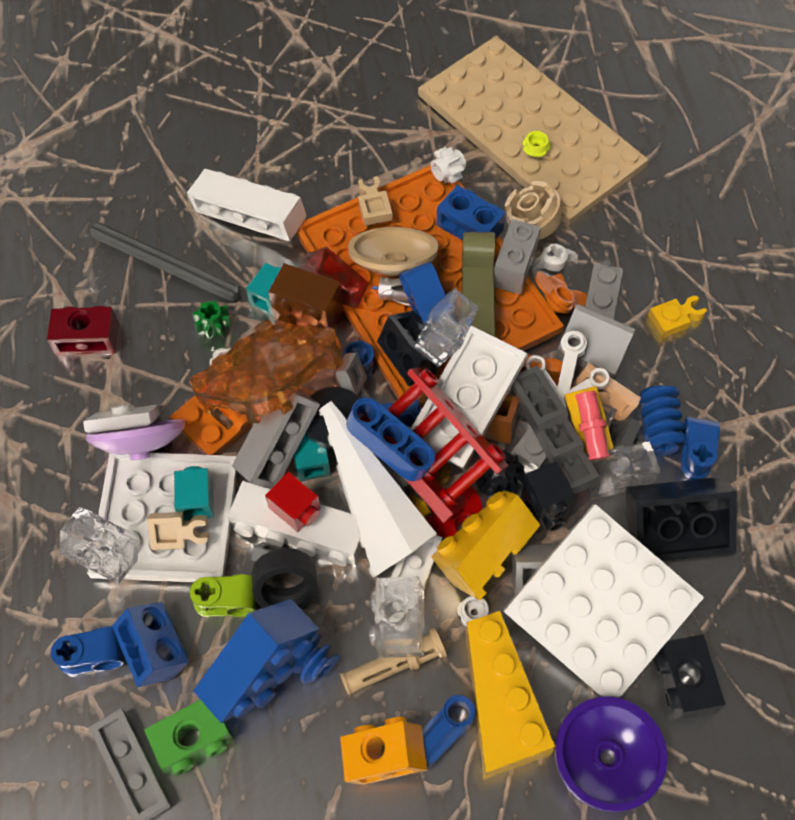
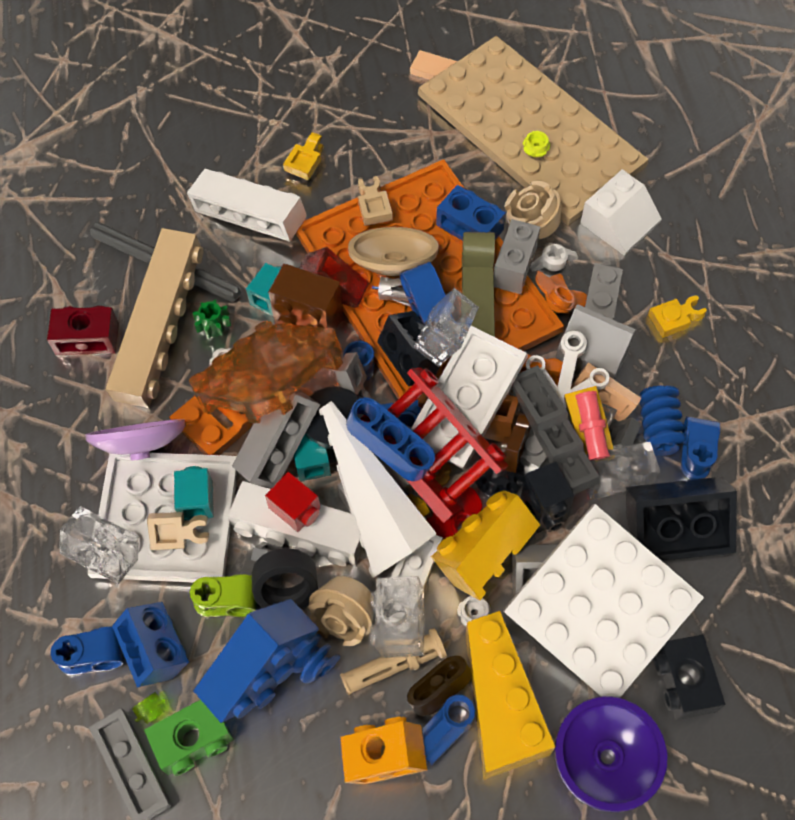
white plate [83,405,160,434] -> none
white gear [431,147,466,184] -> none
none -> tan brick [105,228,203,408]
none -> clear neon green plate [132,692,165,724]
none -> yellow plate [283,132,324,181]
none -> tan cone [307,576,375,646]
none -> dark brown plate [407,656,472,716]
none -> light nougat tile [410,50,457,80]
none -> reddish brown plate [500,413,531,473]
none -> white slope [580,169,662,256]

